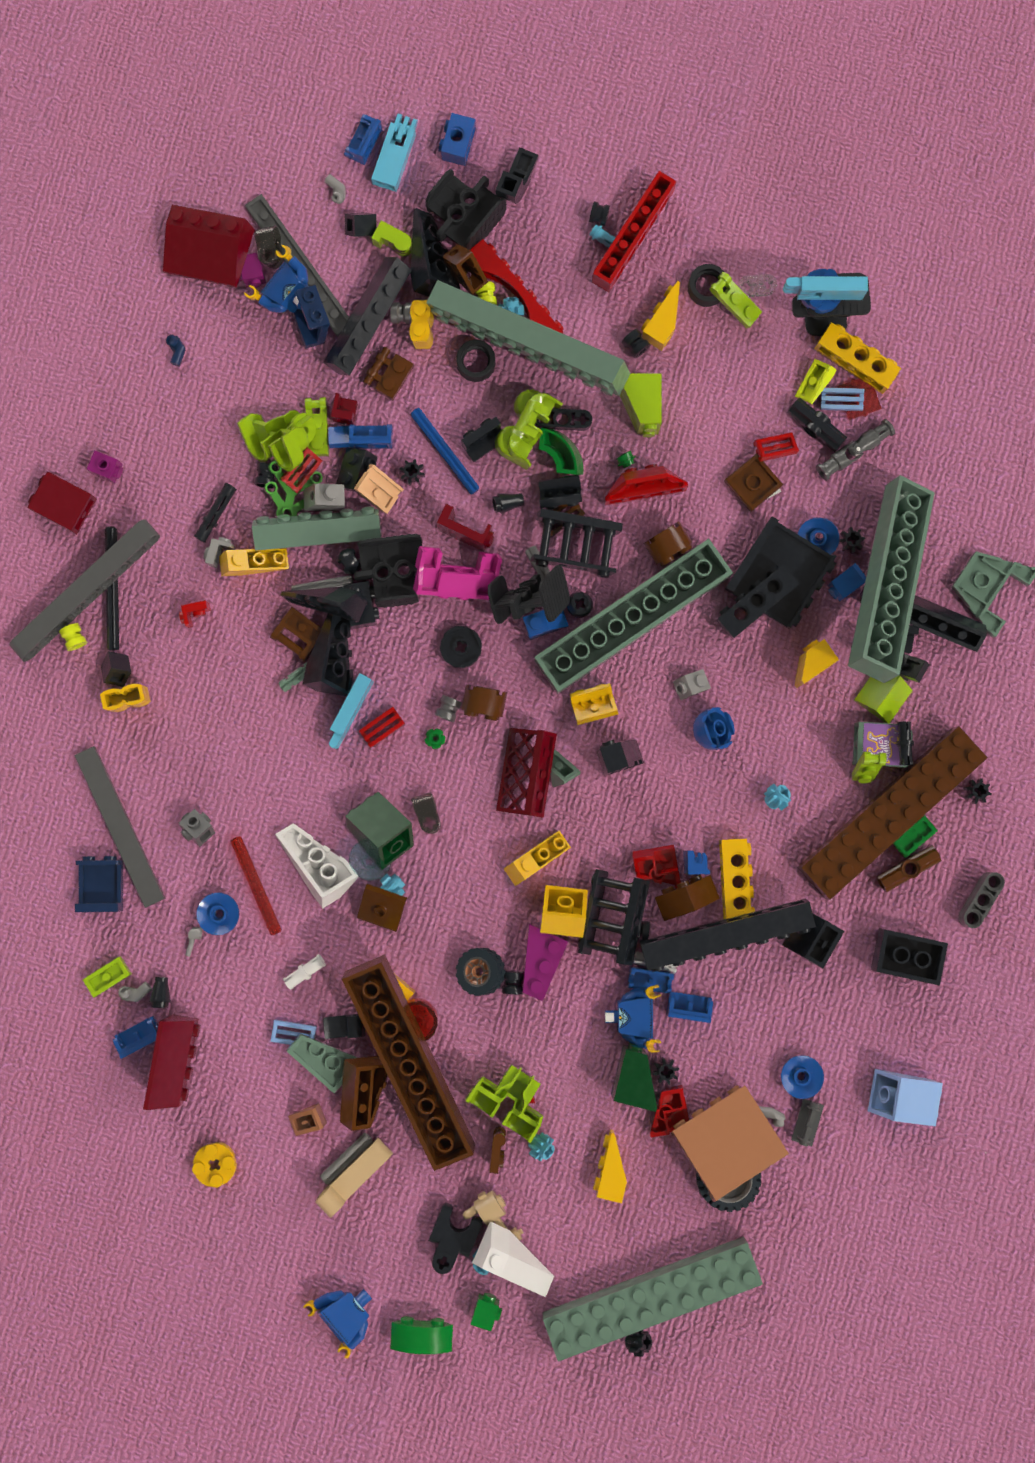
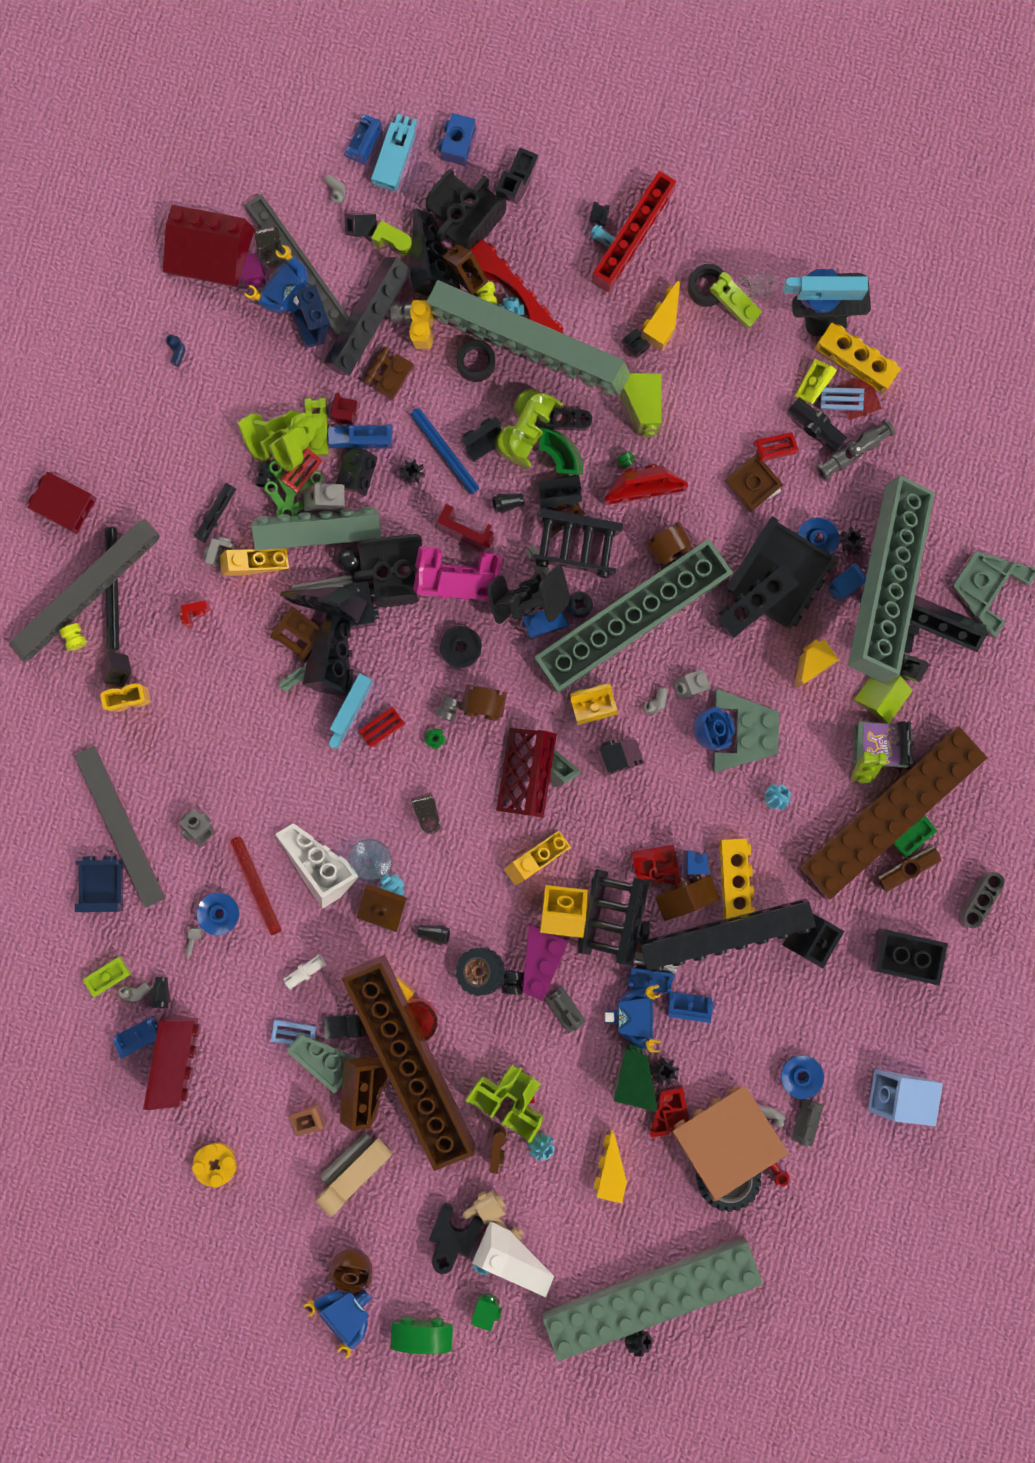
magenta brick [87,450,123,483] -> none
dark green slope [345,792,414,870] -> none
light nougat plate [354,464,404,514] -> none
black gear [963,778,992,804] -> none
none -> reddish brown cylinder [329,1249,373,1292]
none -> black cone [418,925,450,946]
none -> dark grey hinge [545,986,587,1033]
none -> light grey arm [644,688,668,715]
none -> sand green wing [713,690,779,772]
none -> red bar [769,1163,790,1187]

